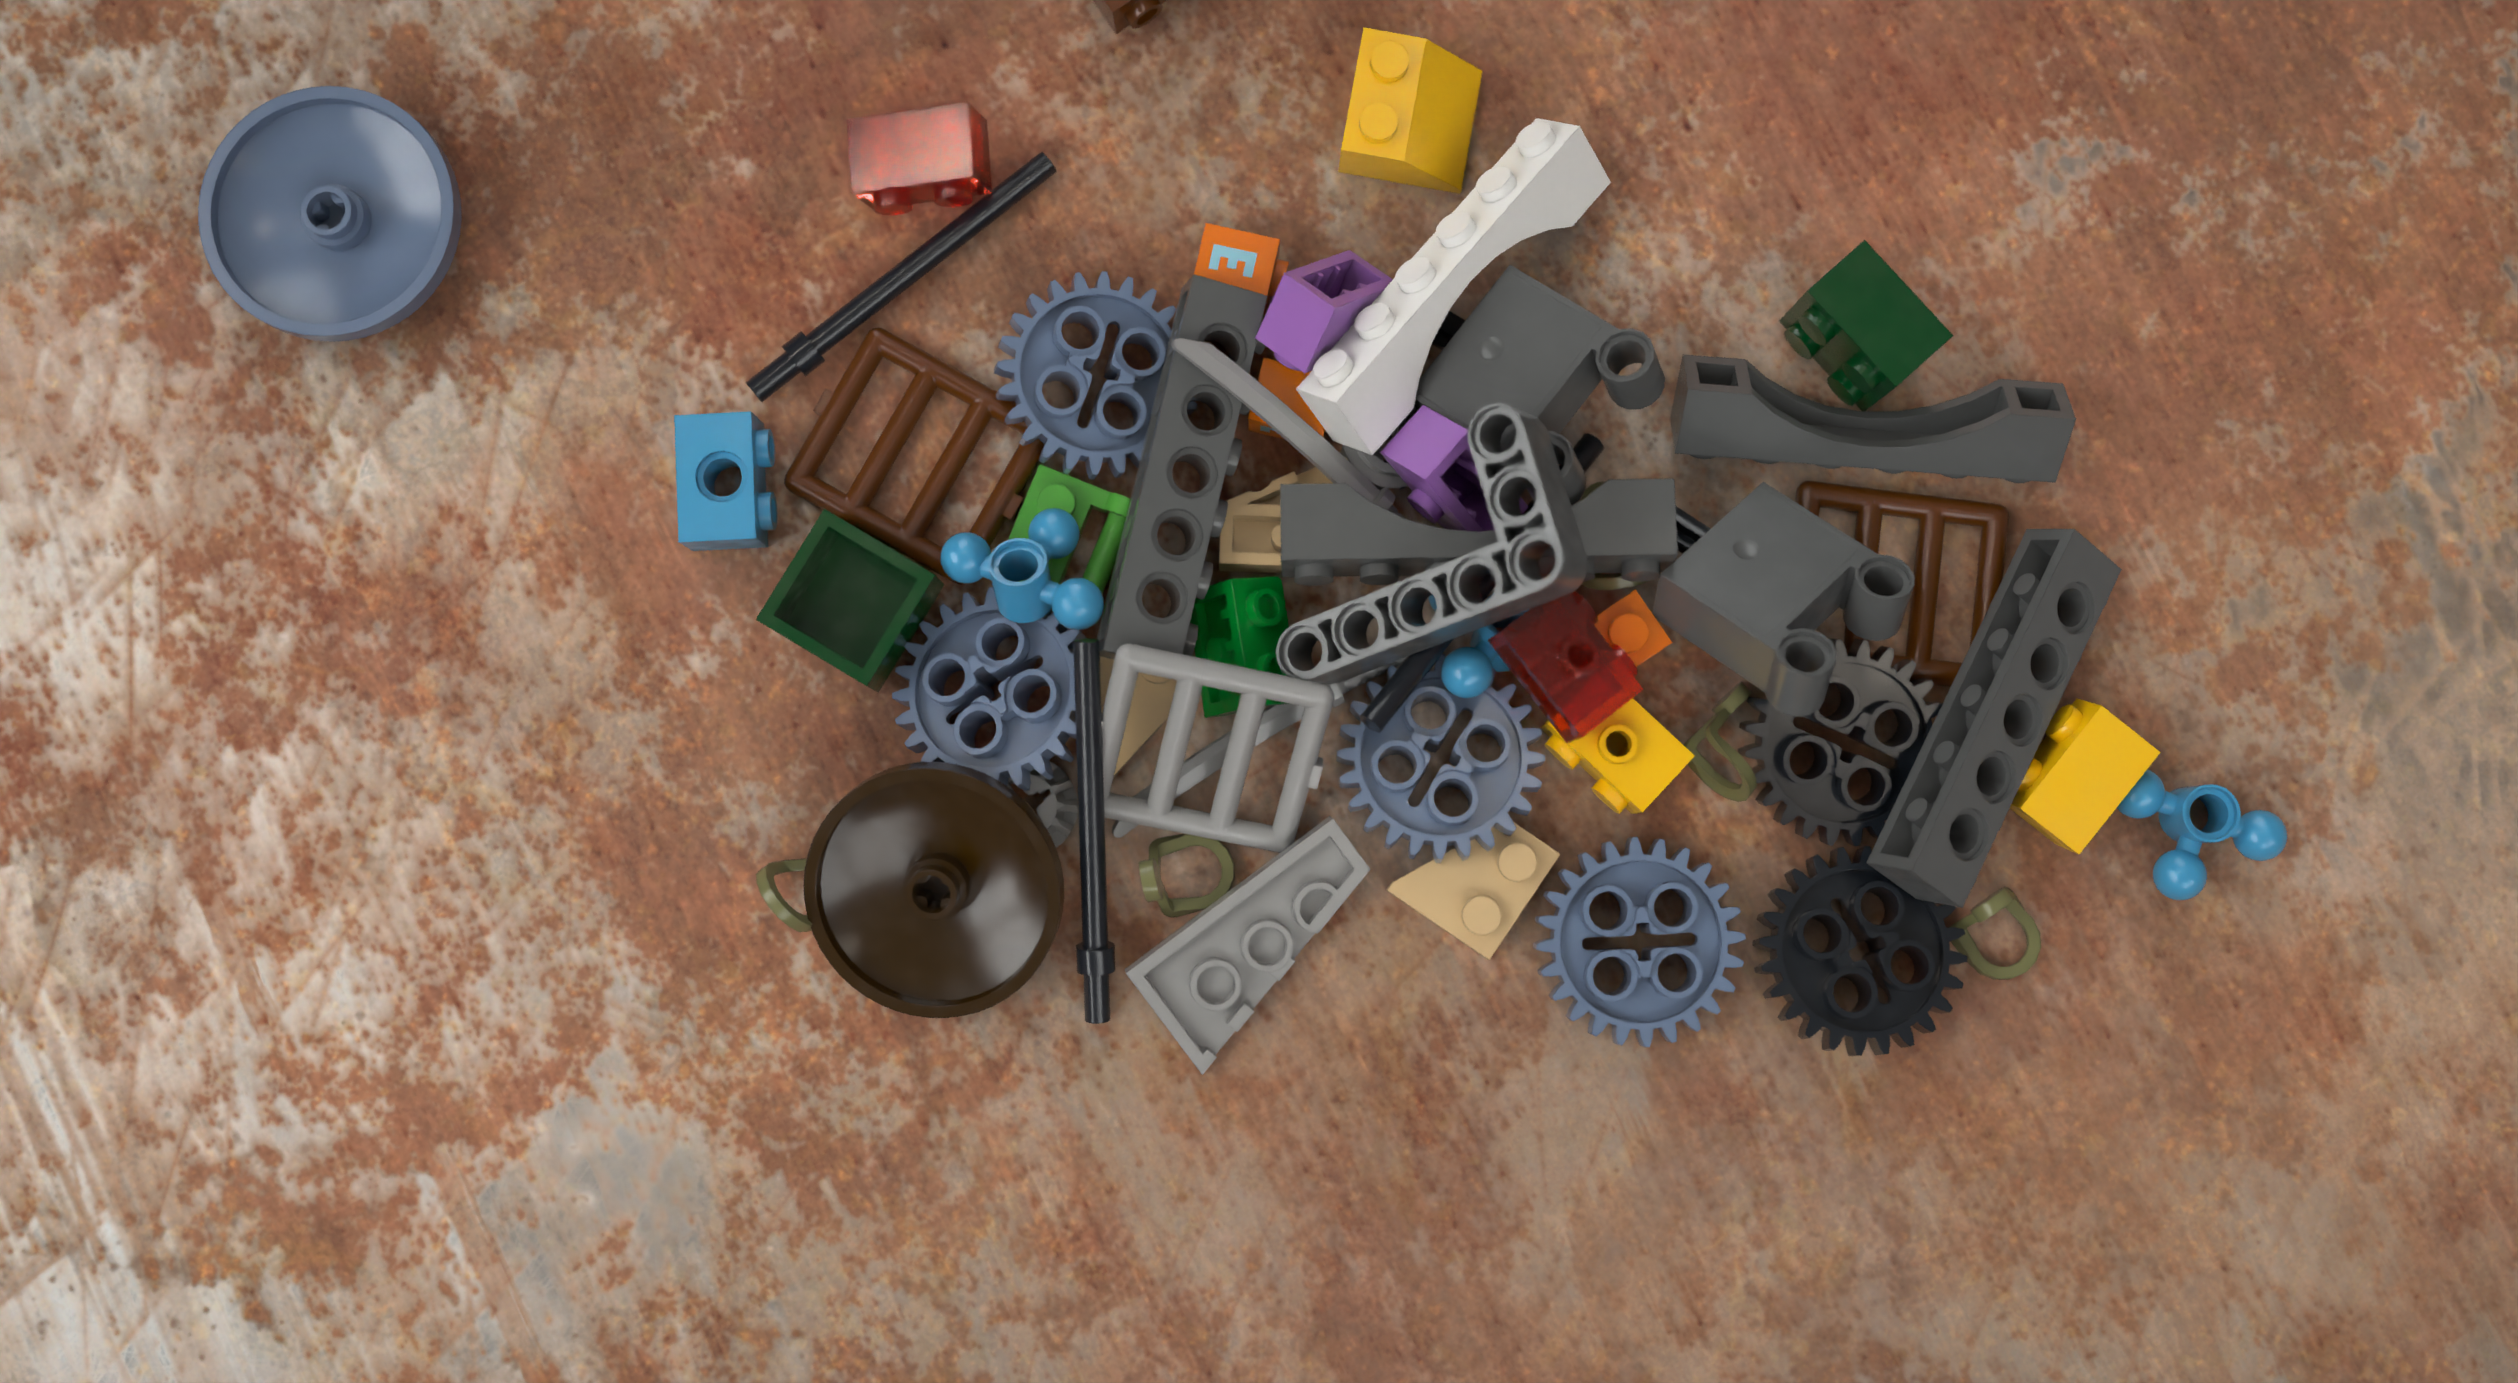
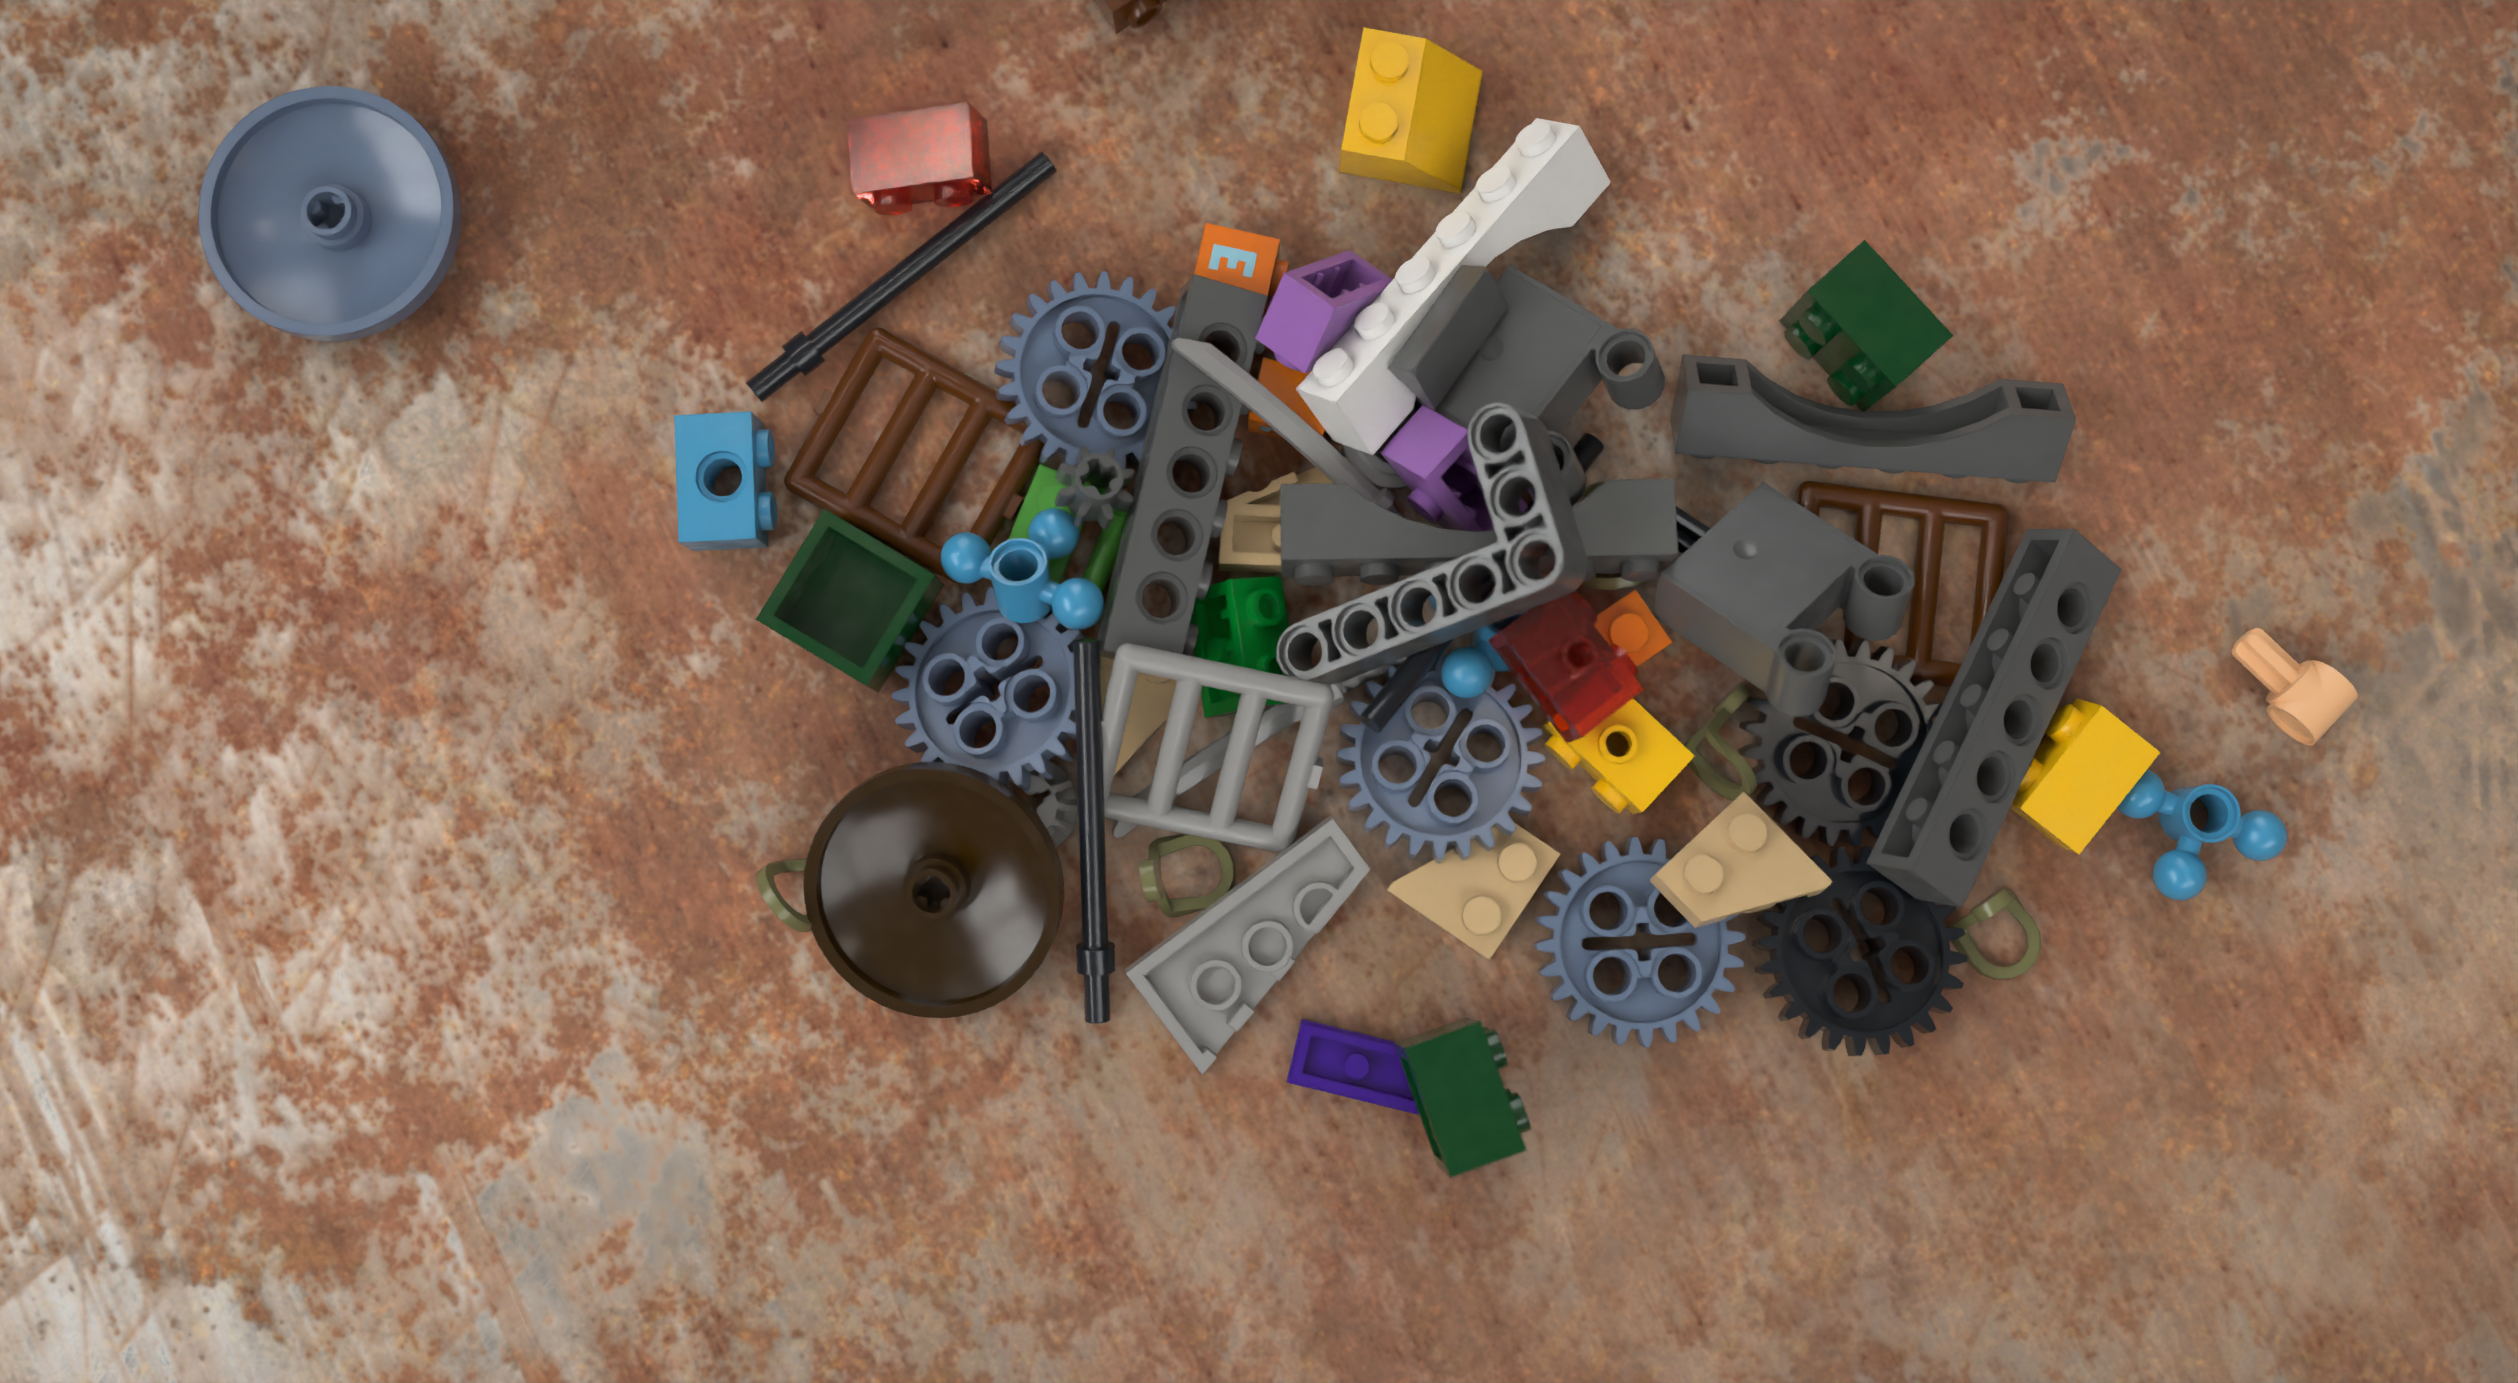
none -> dark grey gear [1054,446,1135,530]
none -> dark purple tile [1286,1018,1419,1115]
none -> dark grey slope [1388,265,1508,410]
none -> dark green piece [1394,1017,1531,1178]
none -> tan wing [1649,792,1833,928]
none -> light nougat axle [2231,627,2358,746]

